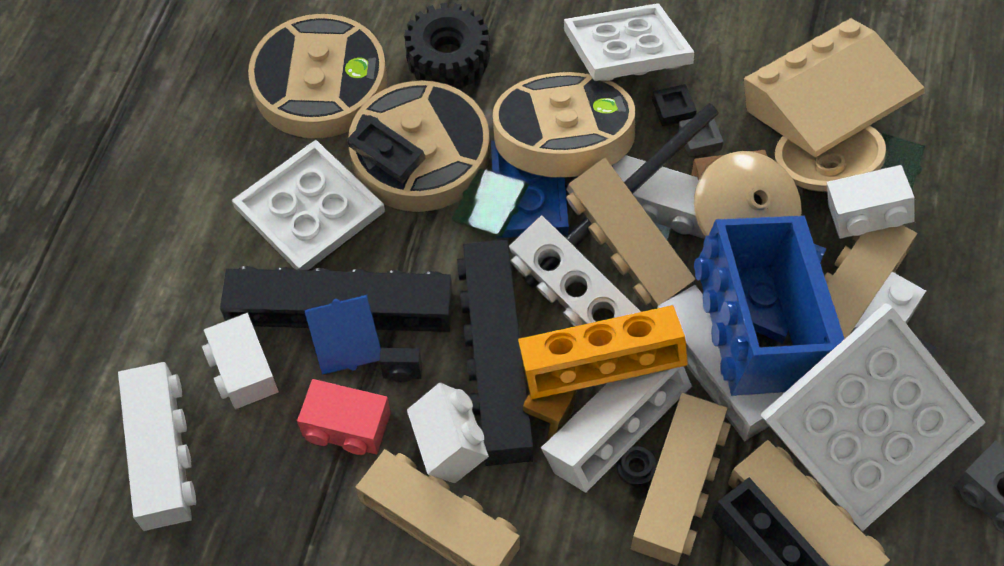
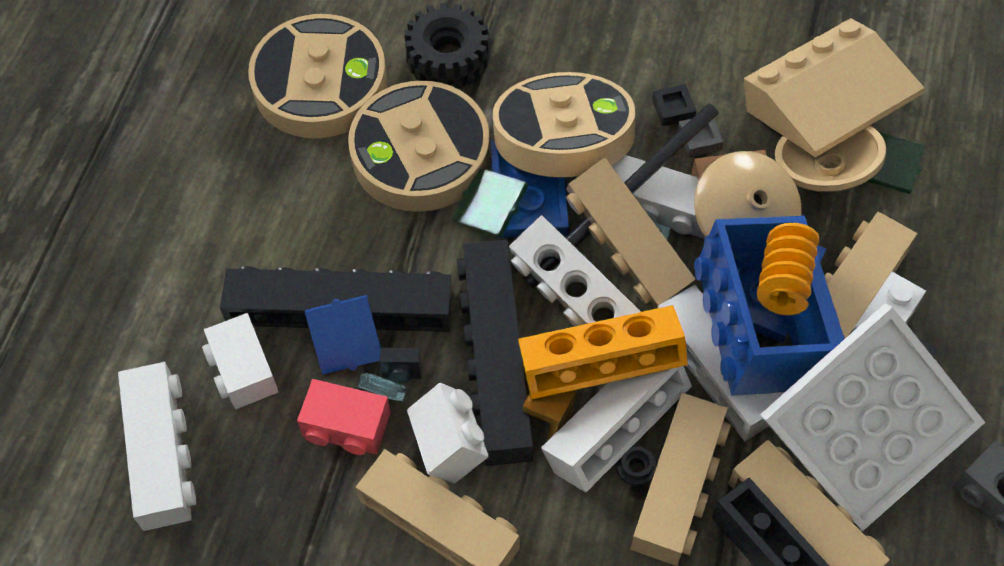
white plate [232,140,385,271] -> none
black plate [347,115,426,183] -> none
white plate [564,3,694,81] -> none
white brick [827,165,915,238] -> none
none -> clear light blue tile [357,373,407,401]
none -> light orange piece [757,223,819,315]

